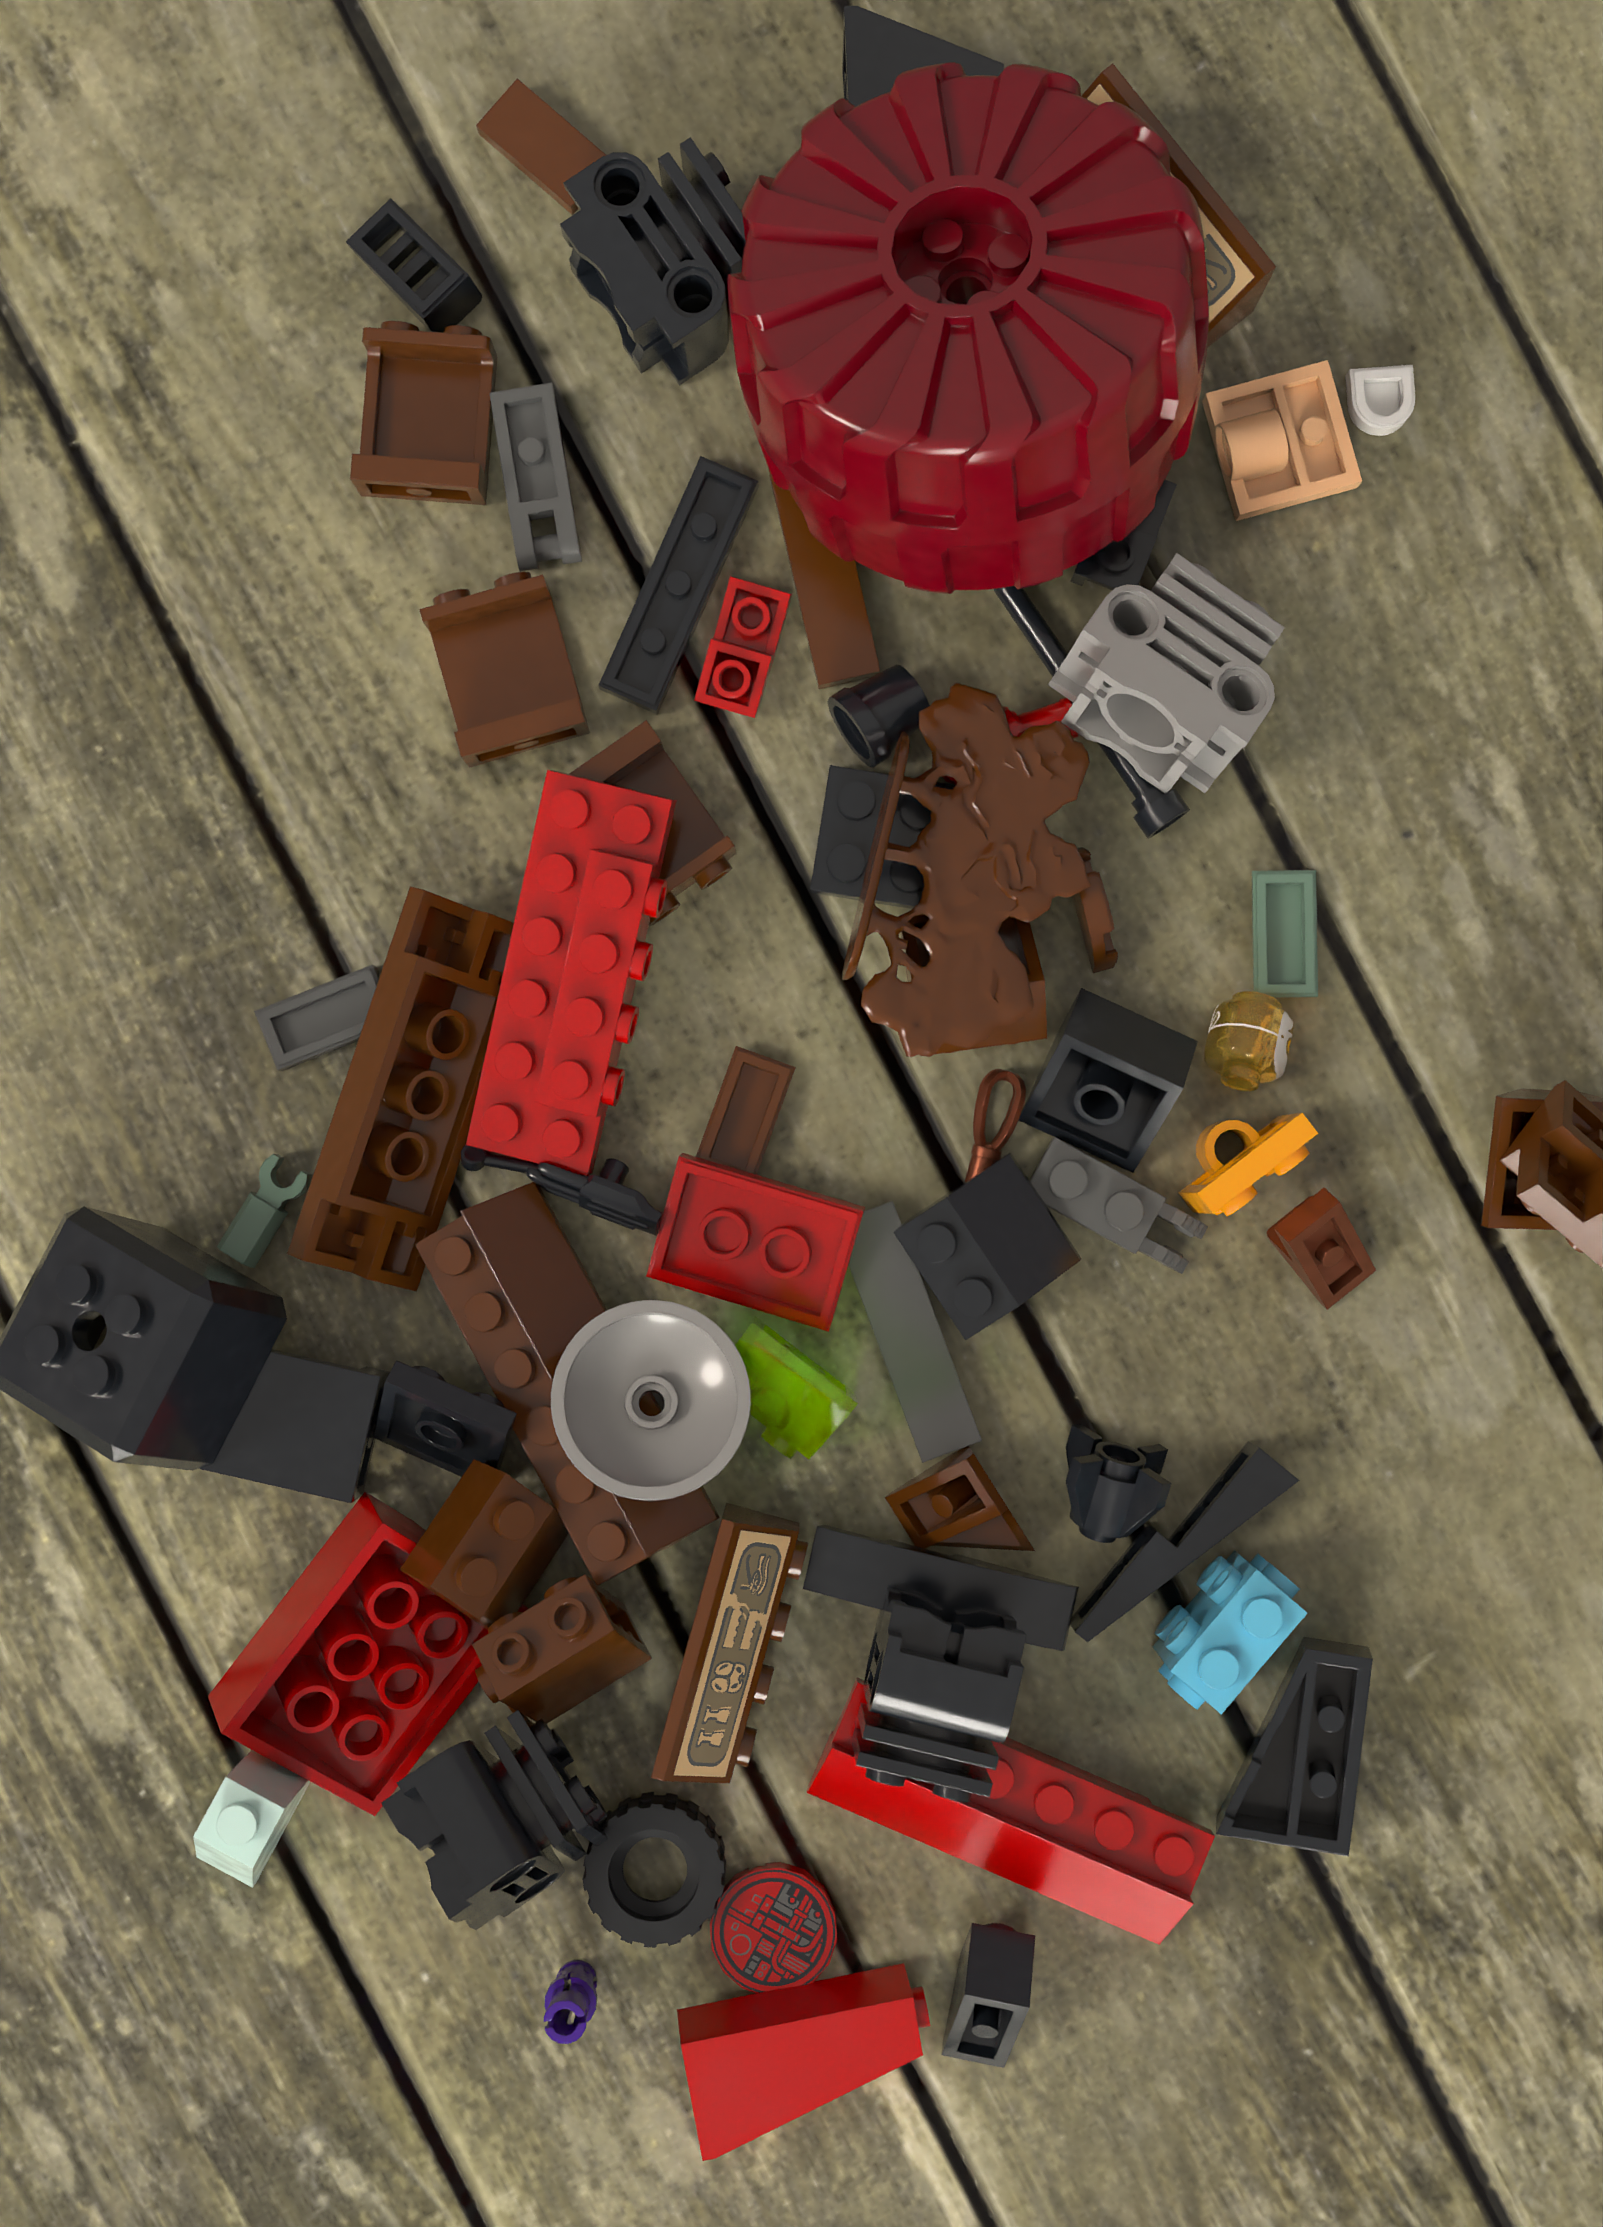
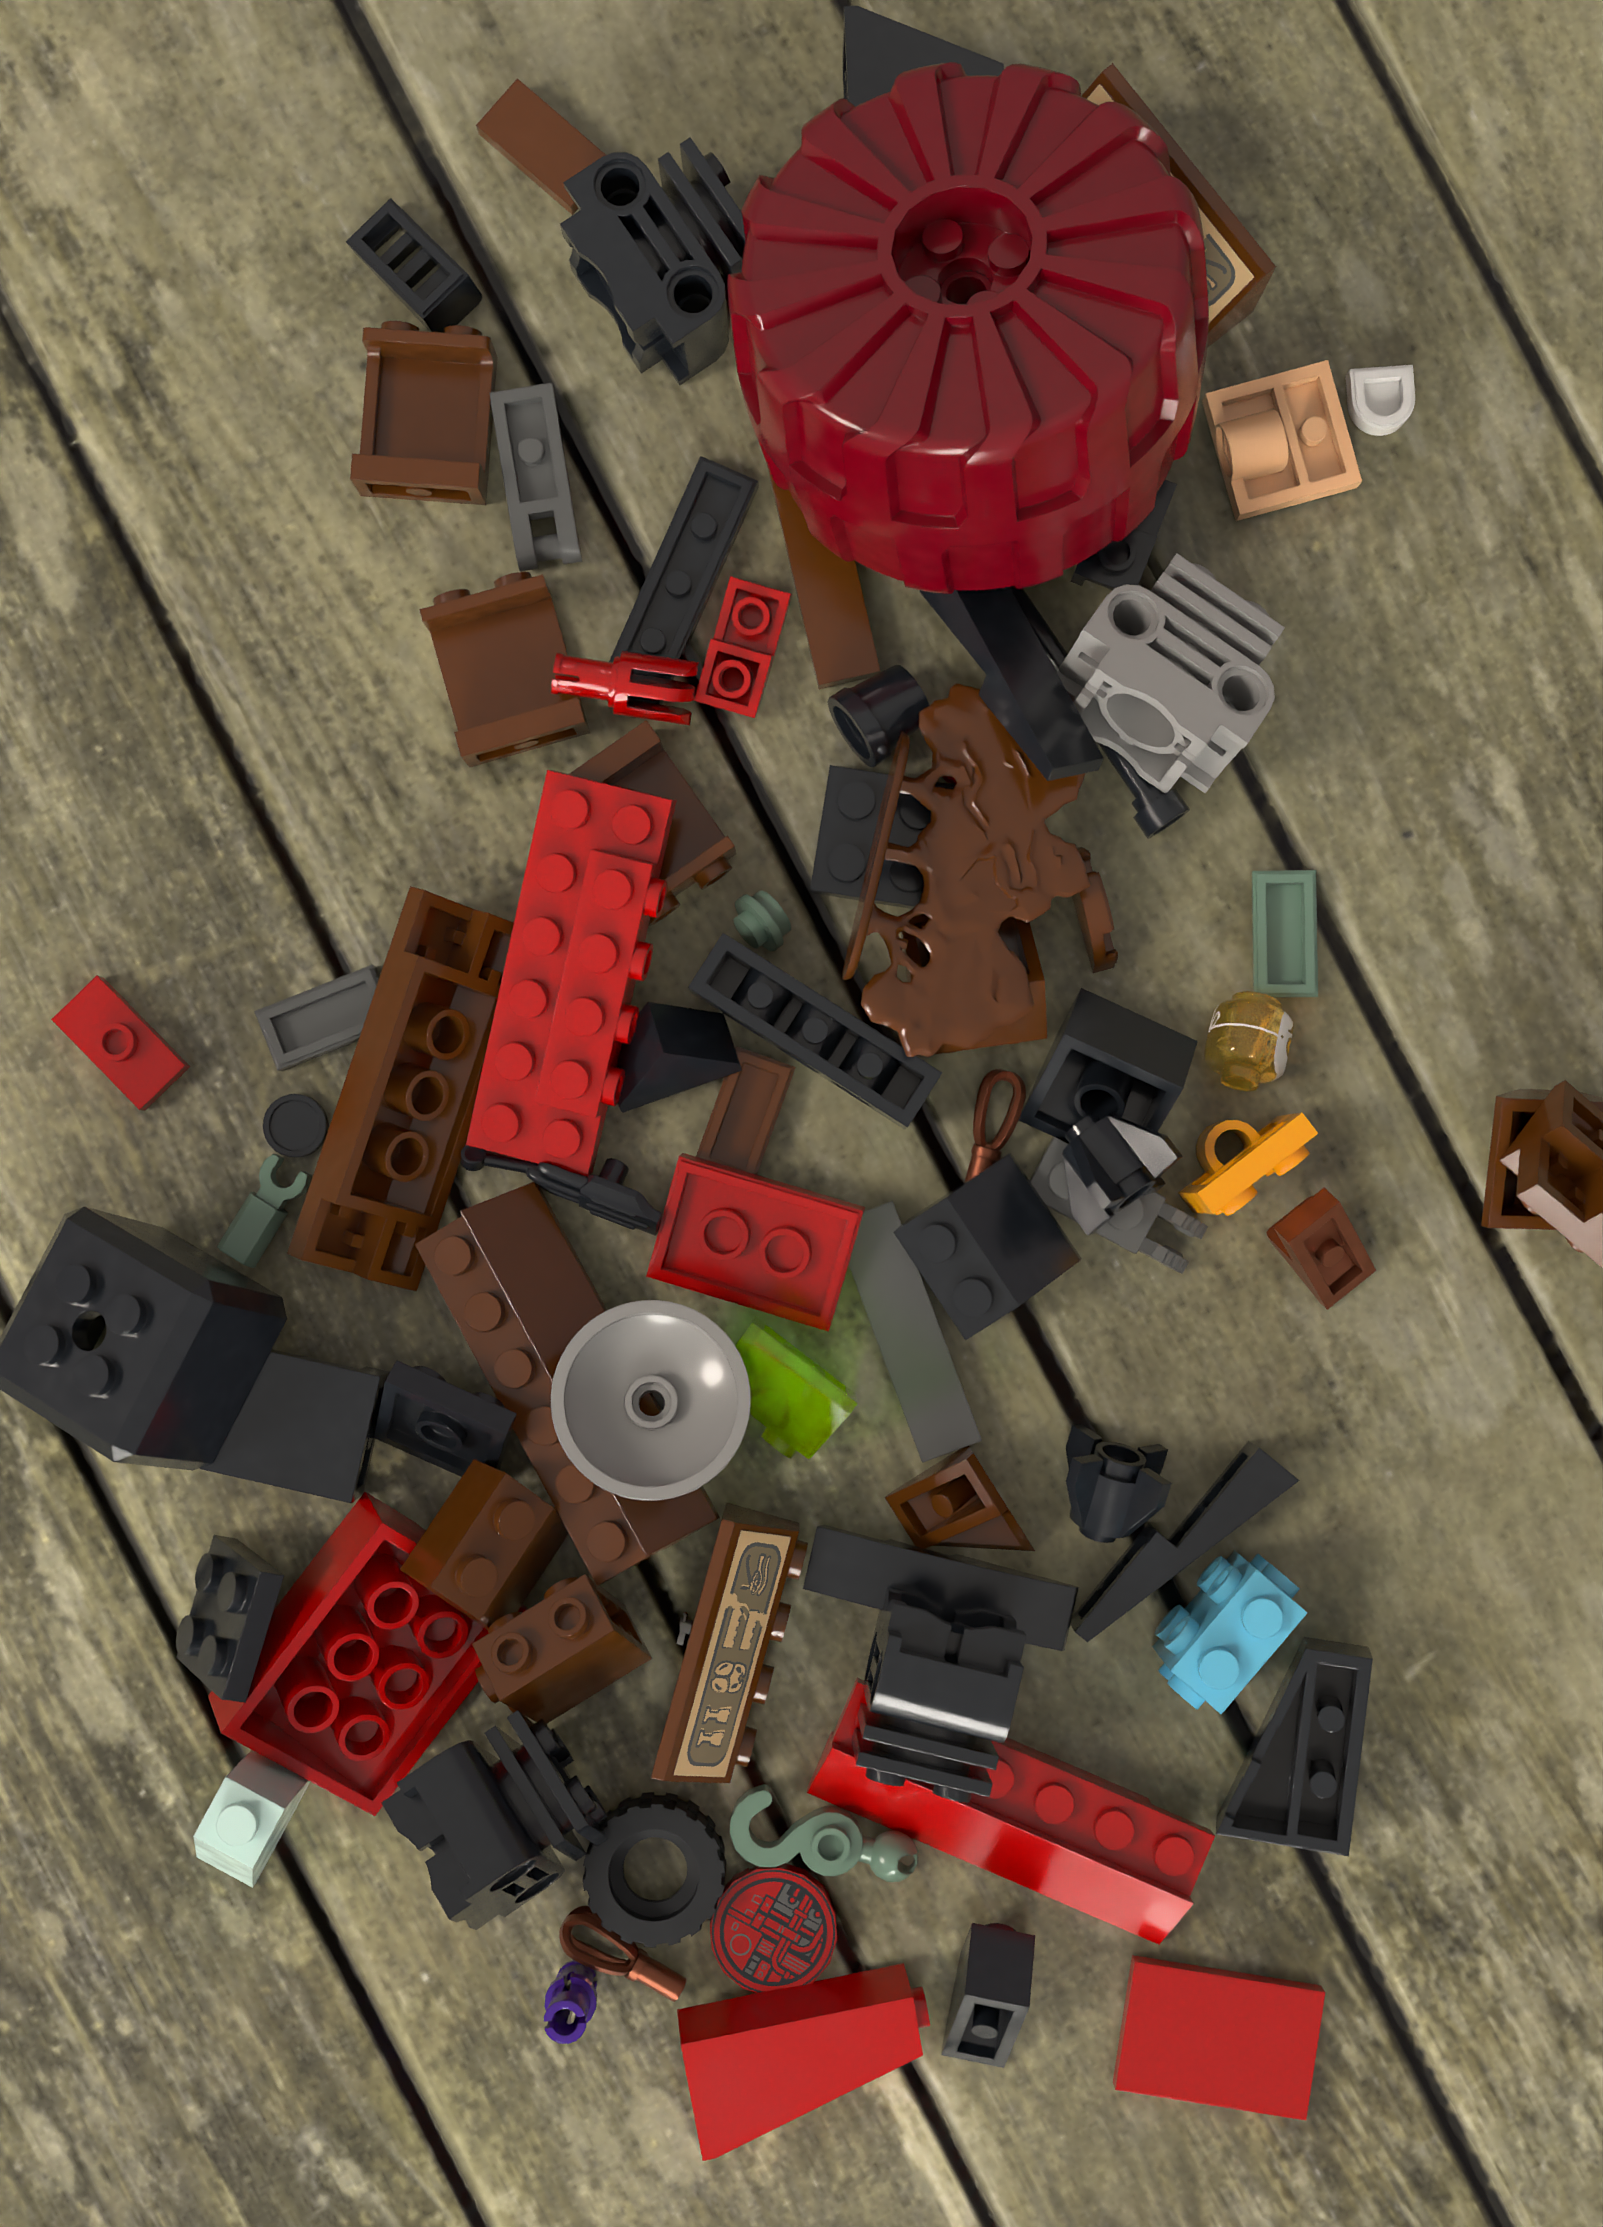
none -> red plate [51,975,190,1111]
none -> black plate [176,1535,284,1703]
none -> black piece [263,1094,328,1157]
none -> red arm [551,651,699,726]
none -> copper piece [559,1906,687,2002]
none -> black slope [617,1002,742,1113]
none -> light grey piece [676,1612,693,1646]
none -> black brick [688,933,942,1129]
none -> sand green piece [730,1784,918,1882]
none -> sand green plate [733,890,791,952]
none -> black slope [920,587,1104,781]
none -> black brick [1062,1113,1183,1236]
none -> red tile [1113,1955,1326,2121]

